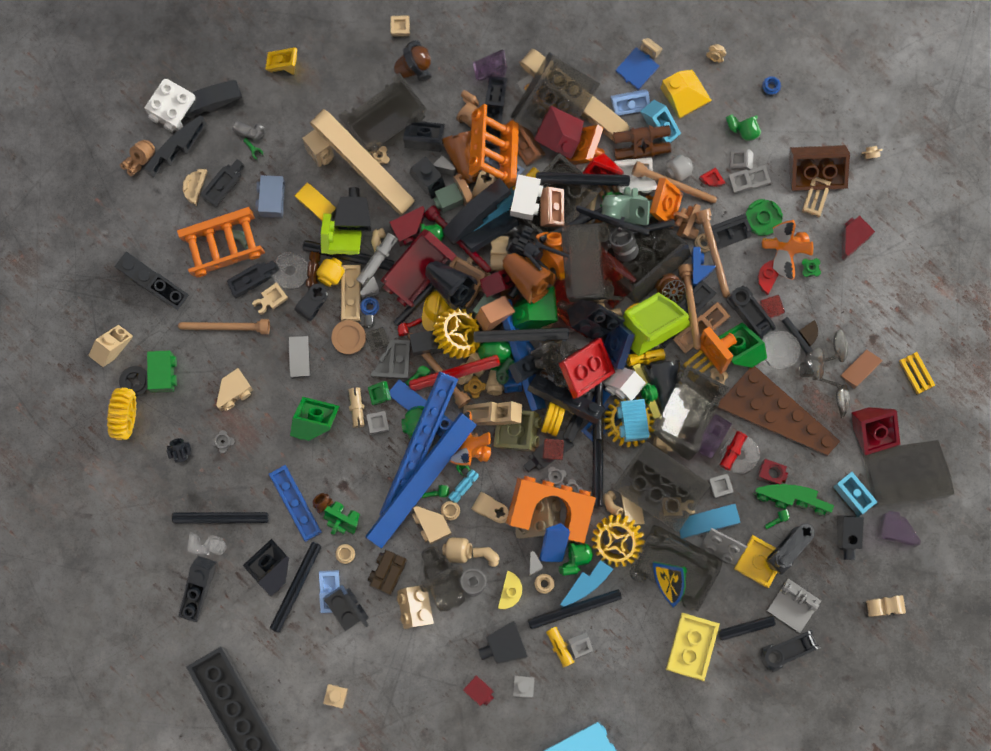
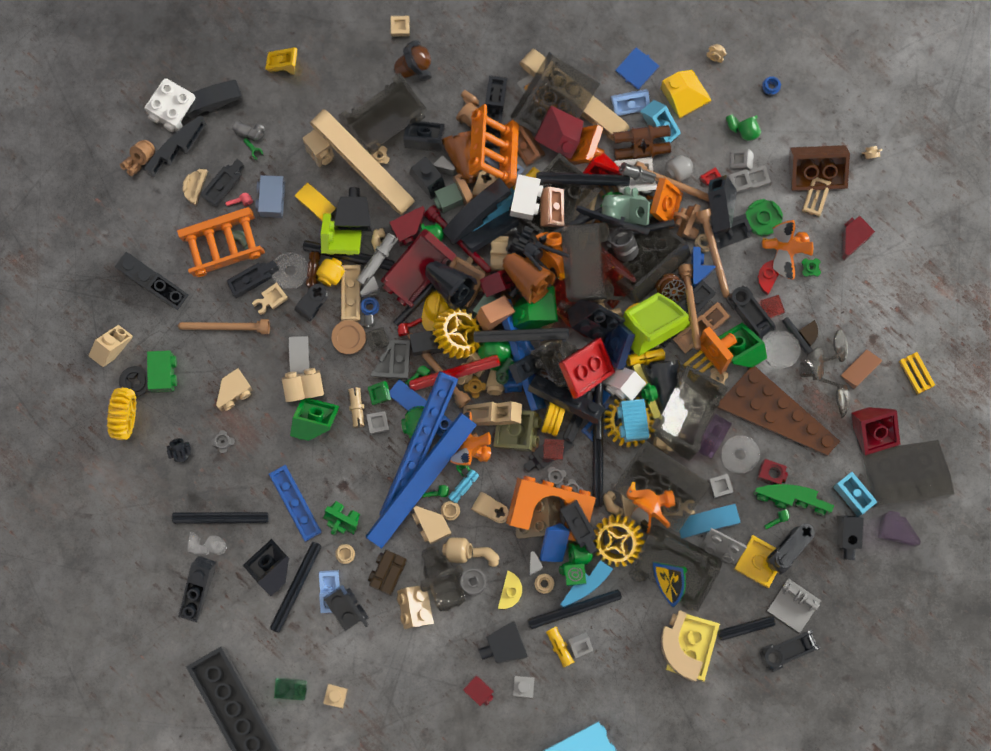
reddish brown plate [313,493,333,513] -> none
clear purple slope [473,49,508,81] -> none
tan slope [641,38,662,59] -> none
red pin [719,431,748,471] -> none
tan leg [866,595,906,617] -> none
none -> coral hand [225,193,253,206]
none -> clear green bracket [274,678,307,700]
none -> tan brick [282,368,324,402]
none -> black hinge [558,500,597,554]
none -> green tile [565,564,586,586]
none -> dark grey axle [619,162,656,183]
none -> orange animal [626,482,675,534]
none -> tan arch [661,610,703,682]
none -> black slope [708,175,737,234]

